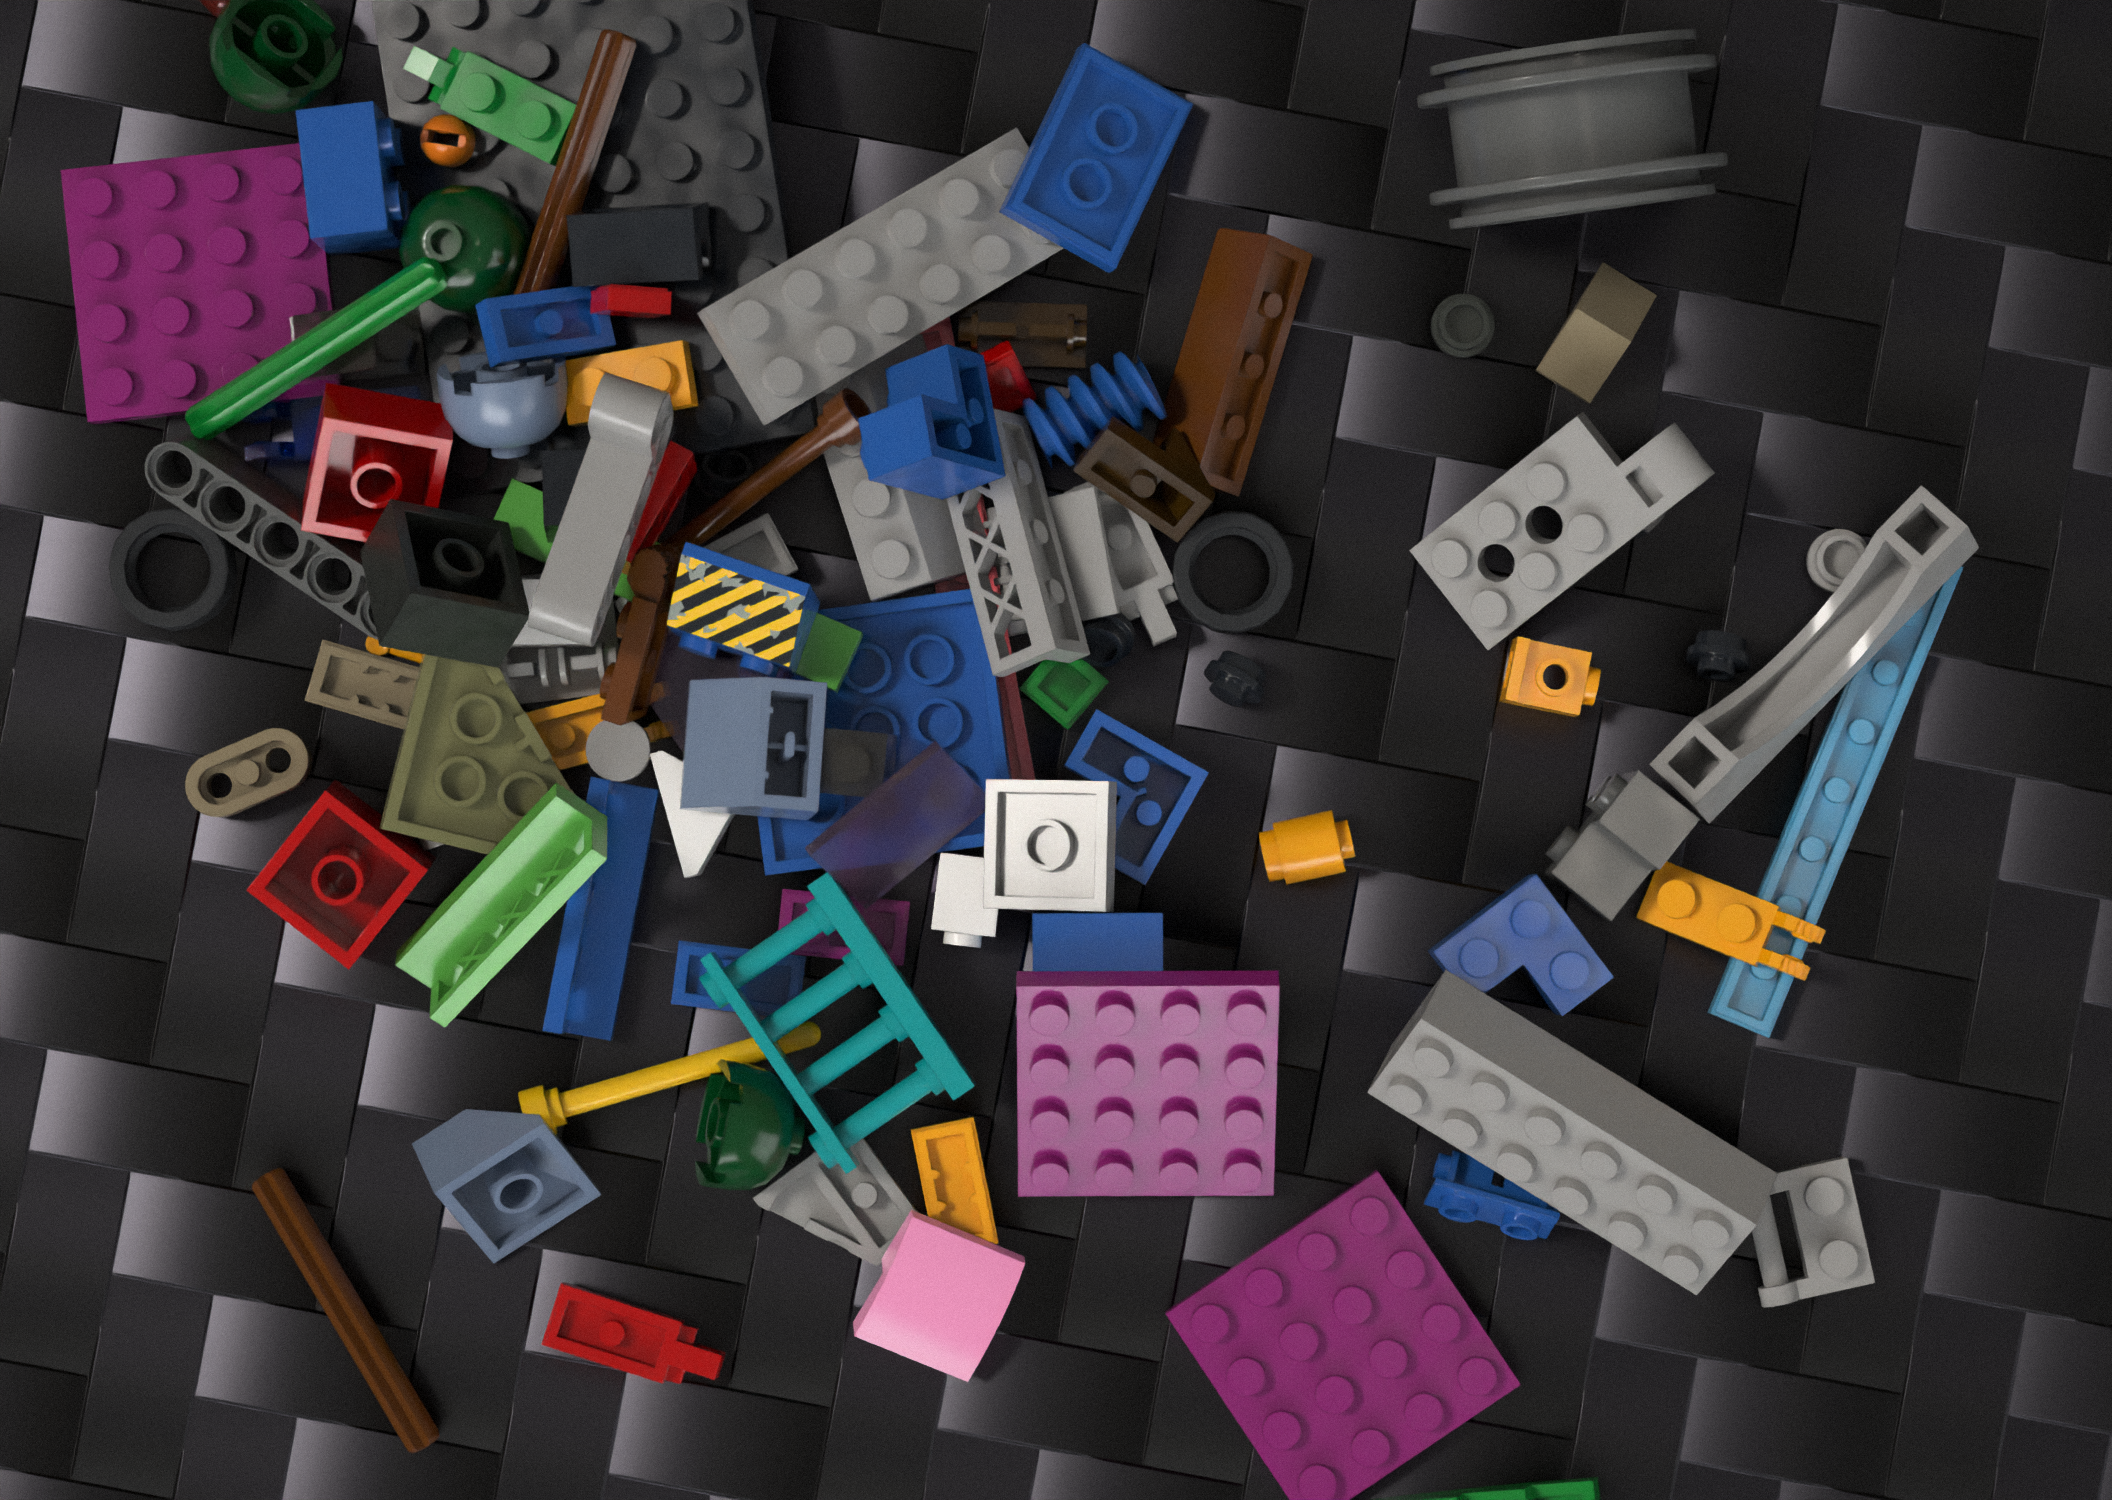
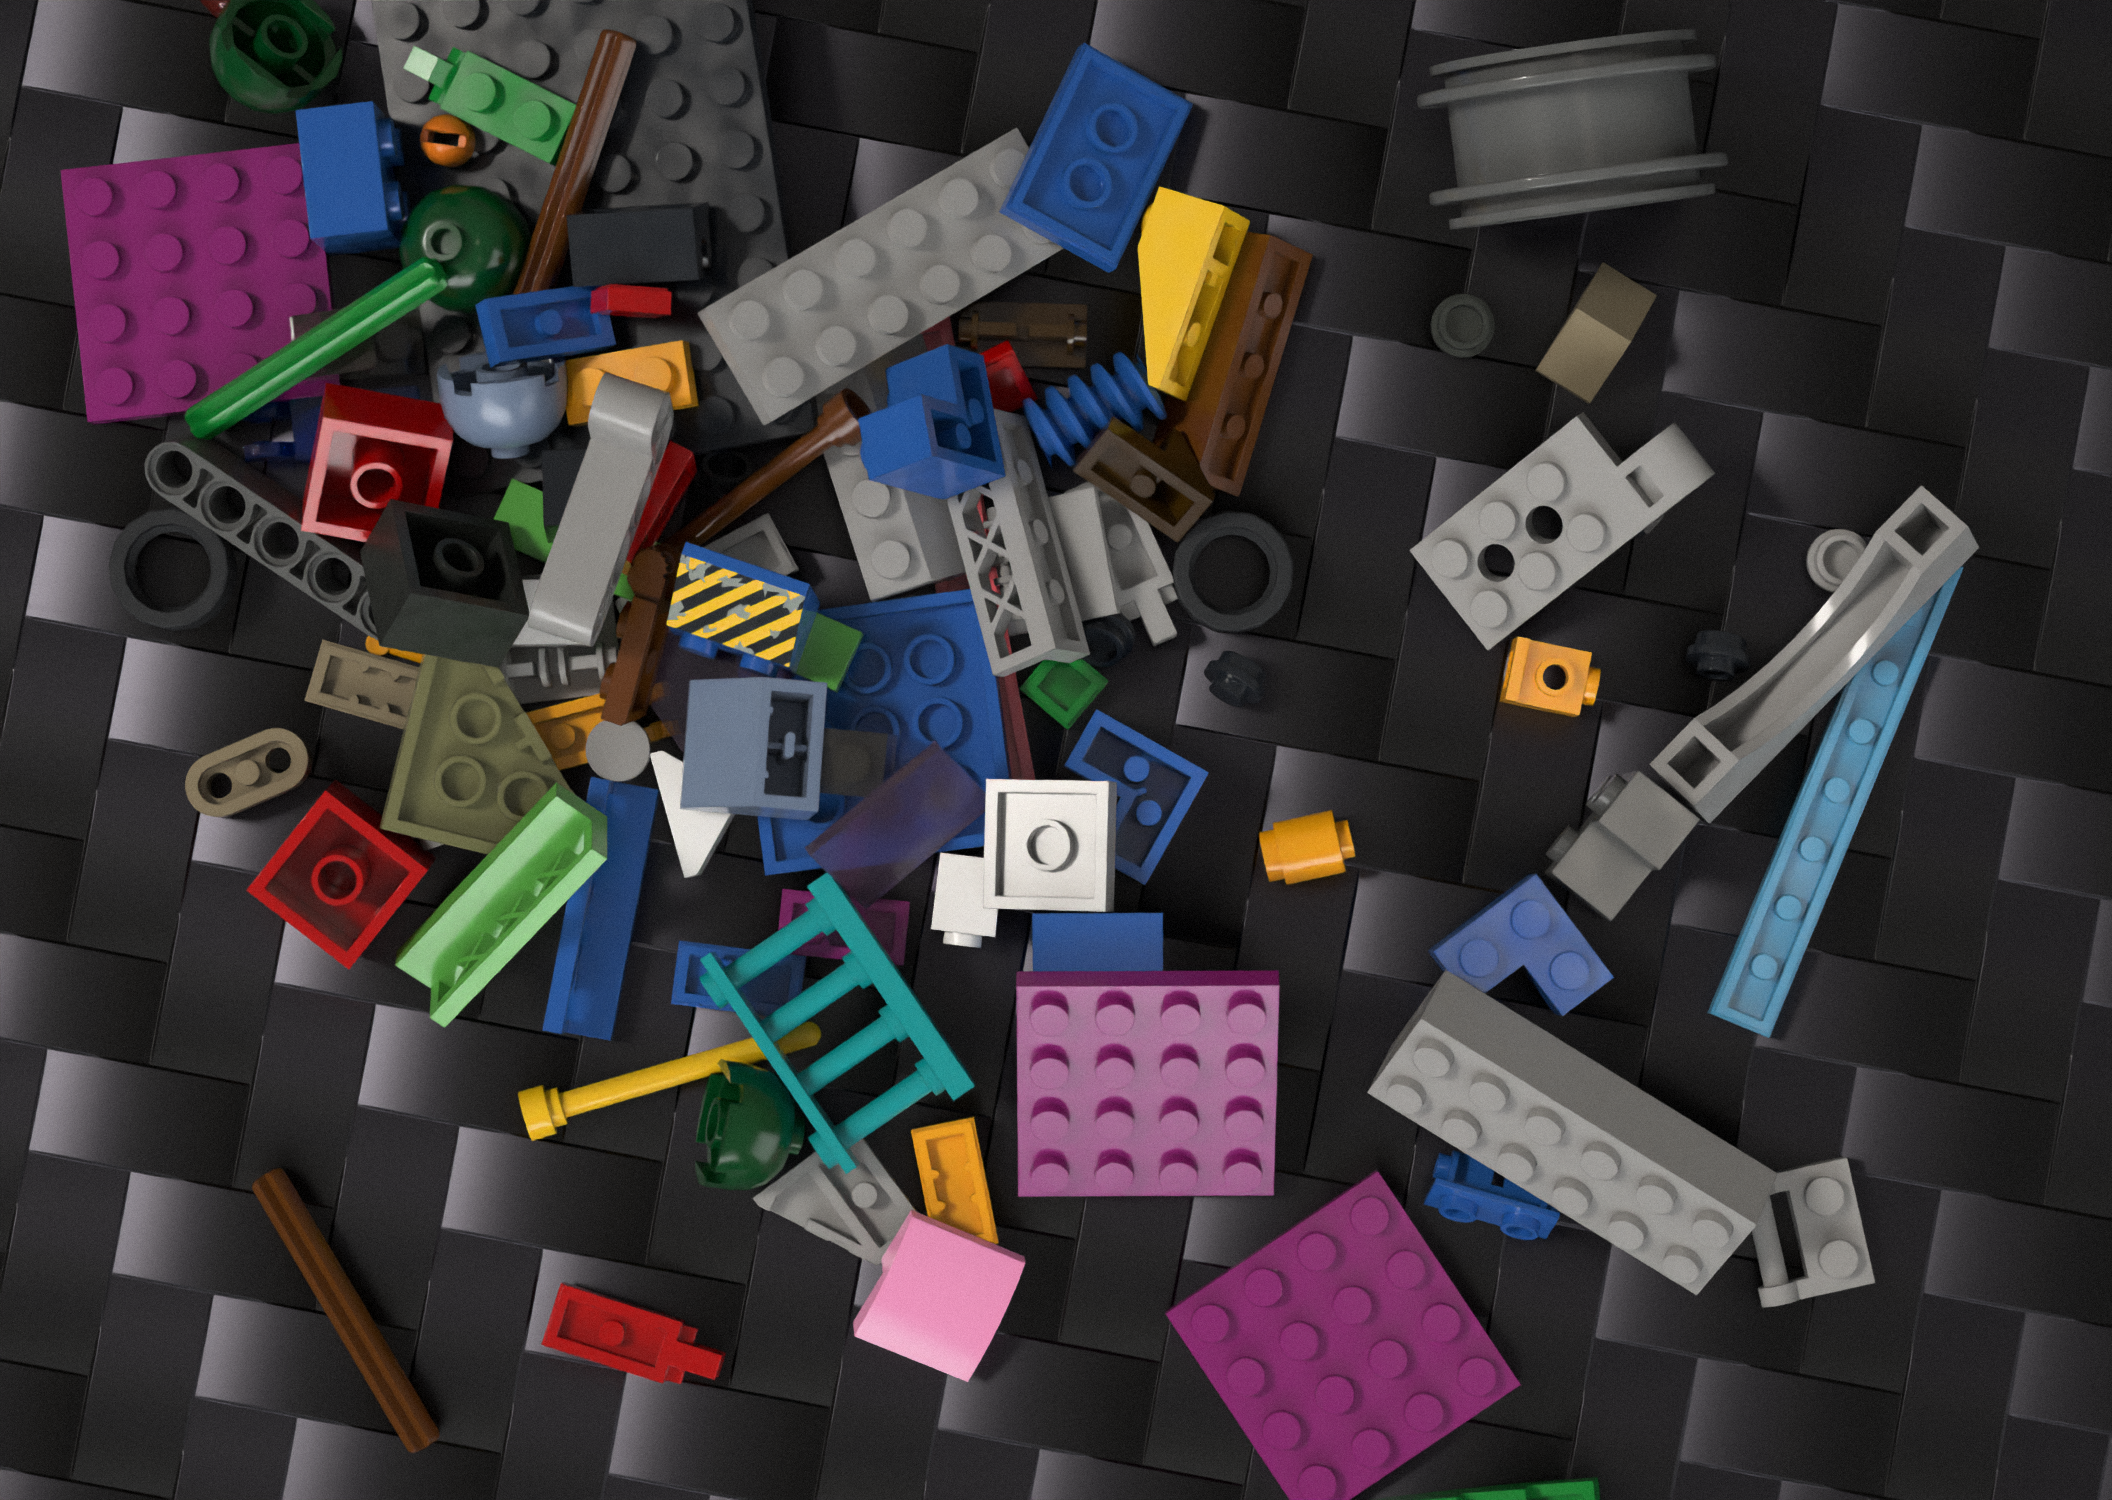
sand blue slope [412,1109,601,1263] -> none
light orange hinge [1636,861,1826,981] -> none
none -> yellow slope [1138,186,1250,401]

